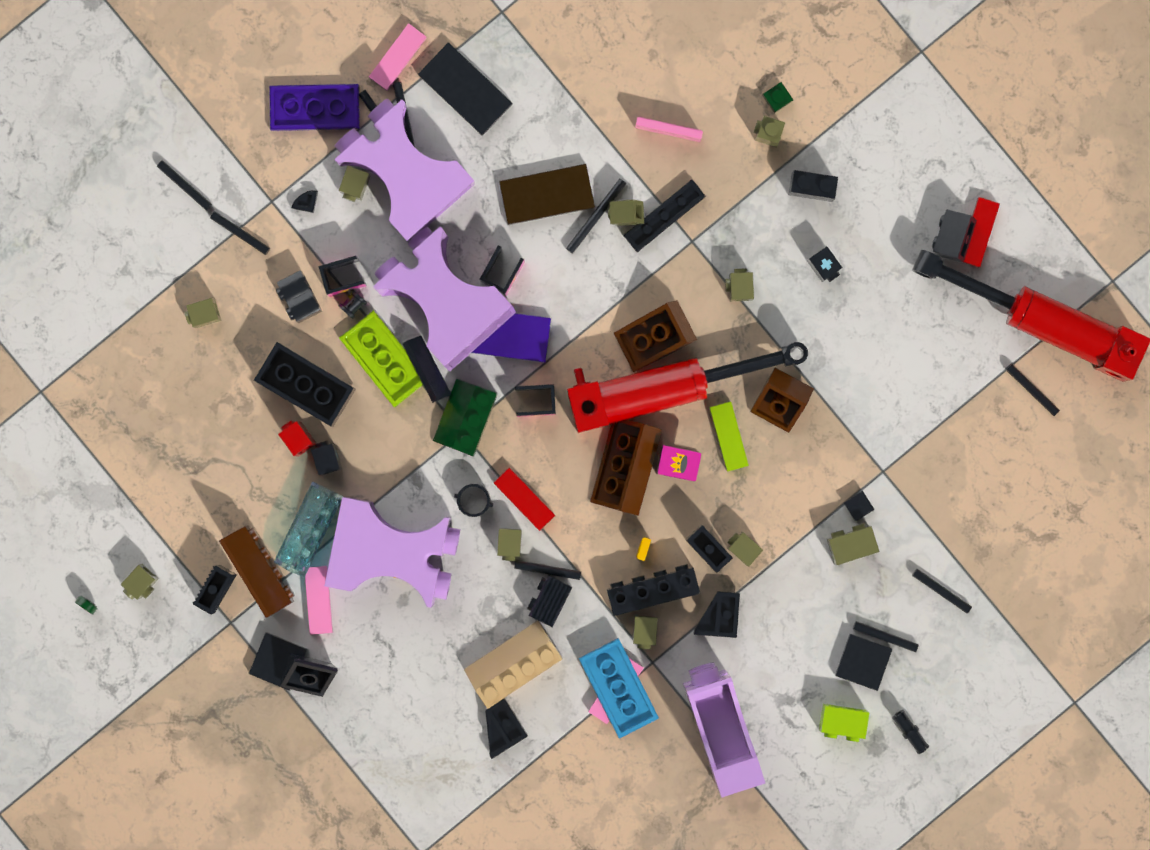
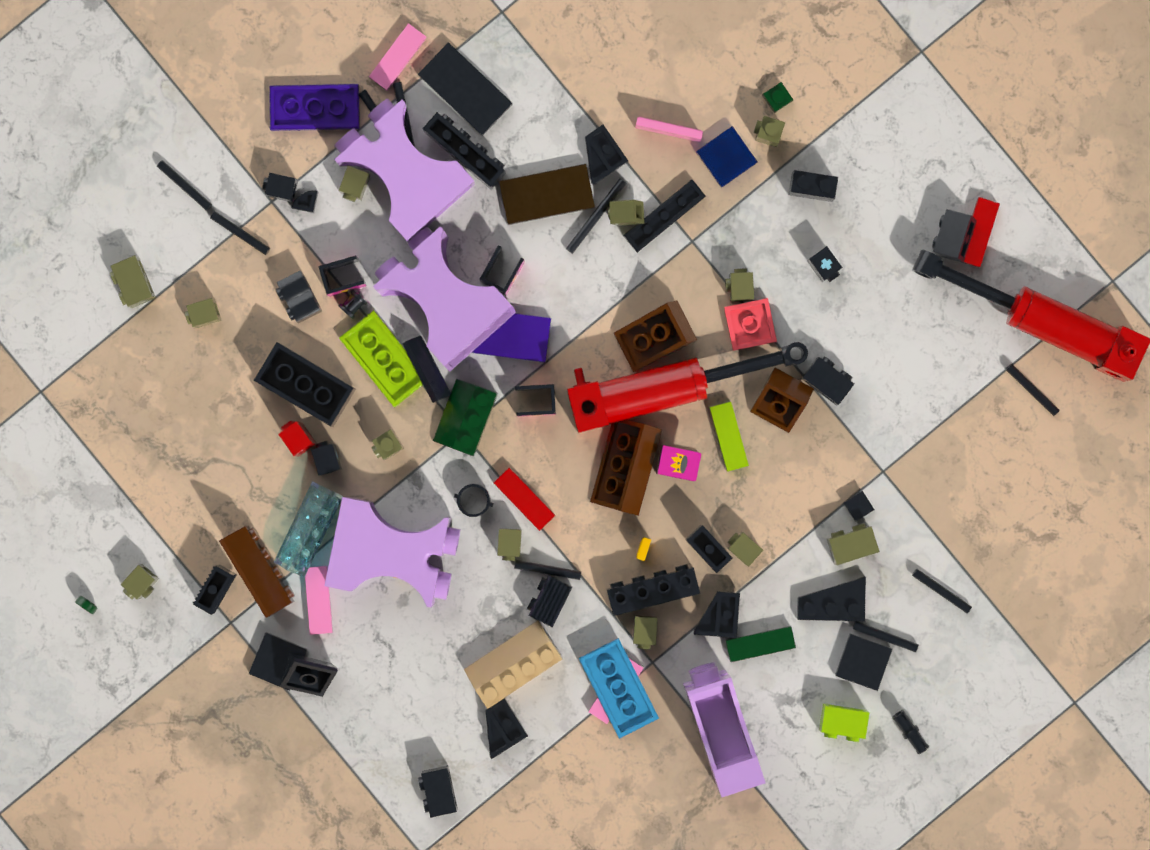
none -> olive brick [110,255,156,308]
none -> black brick [262,172,298,202]
none -> olive brick [371,429,404,460]
none -> black brick [418,765,458,818]
none -> black brick [422,112,506,190]
none -> black wing [585,124,628,186]
none -> clear blue tile [696,126,758,188]
none -> coral tile [724,298,777,351]
none -> dark green tile [725,626,796,662]
none -> black wing [797,576,866,621]
none -> black brick [801,356,855,406]

